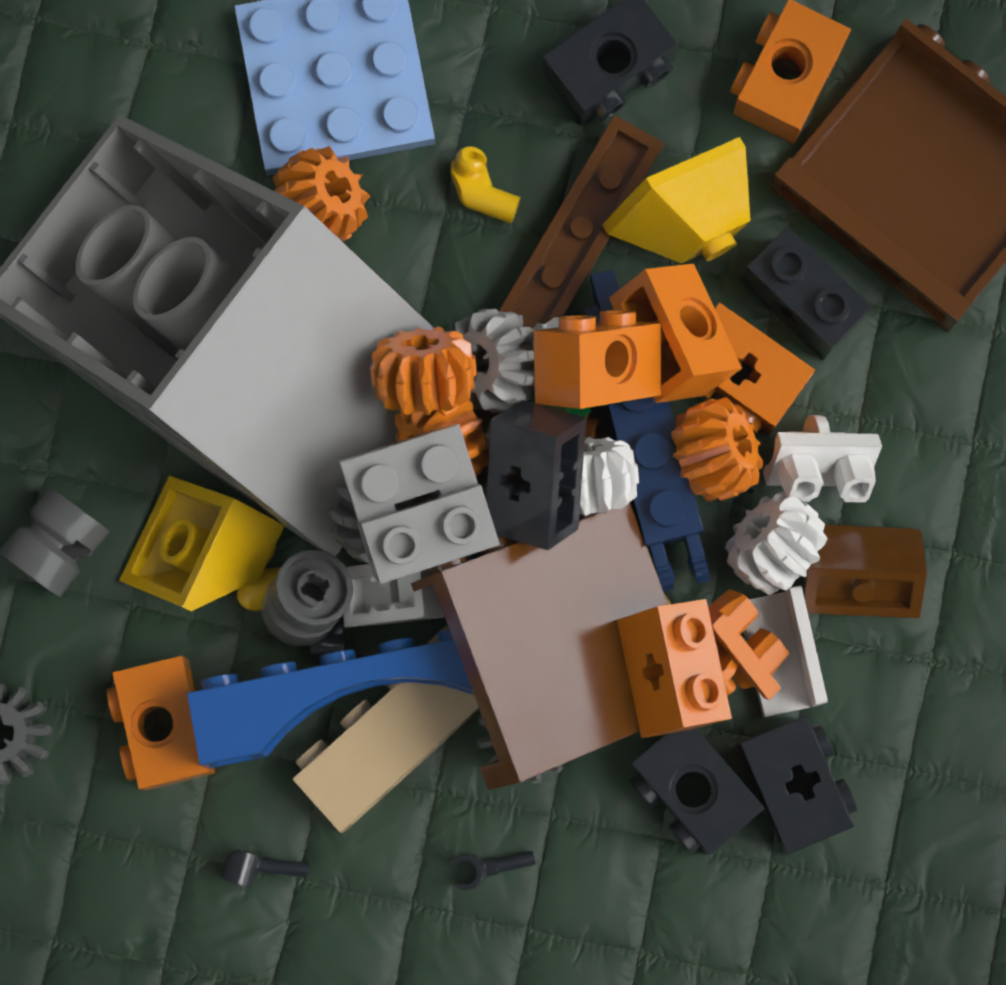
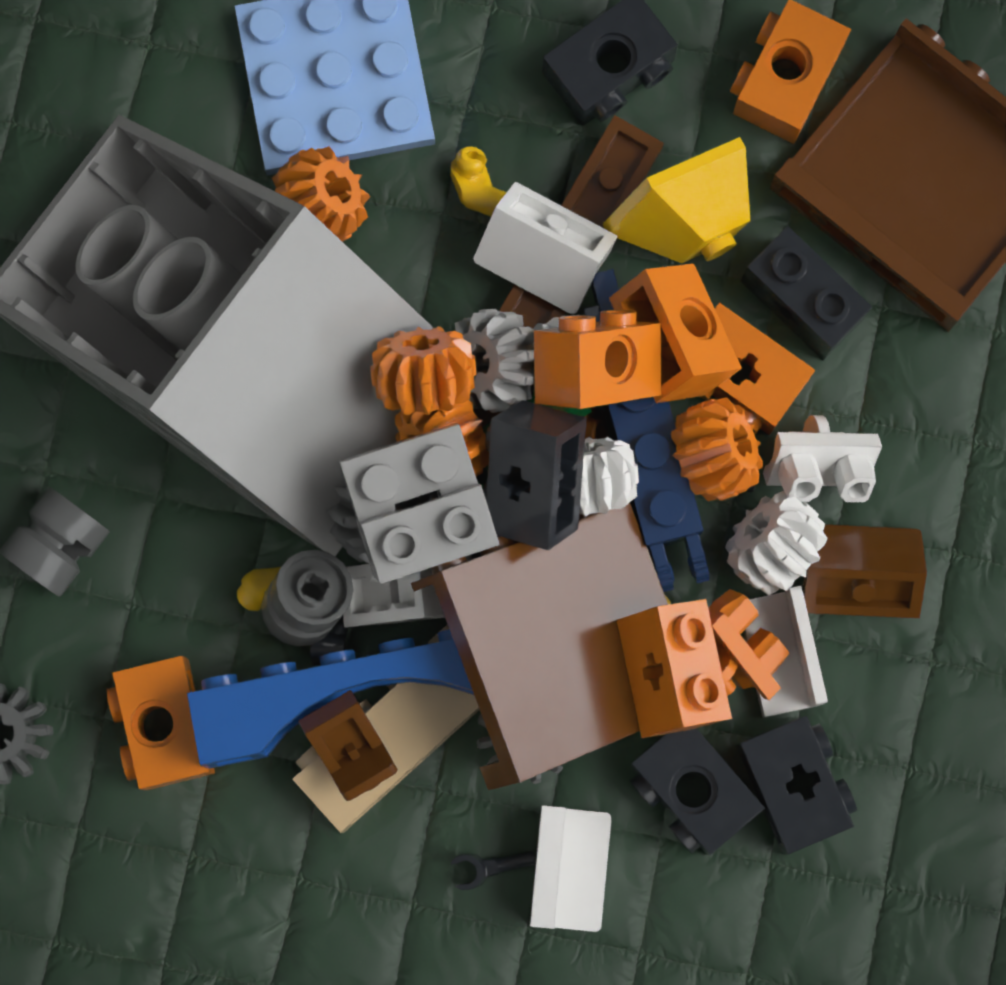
yellow slope [119,476,285,611] -> none
black hand [222,849,309,888] -> none
none -> reddish brown bracket [299,690,398,801]
none -> white panel [474,182,618,314]
none -> white panel [530,806,611,932]

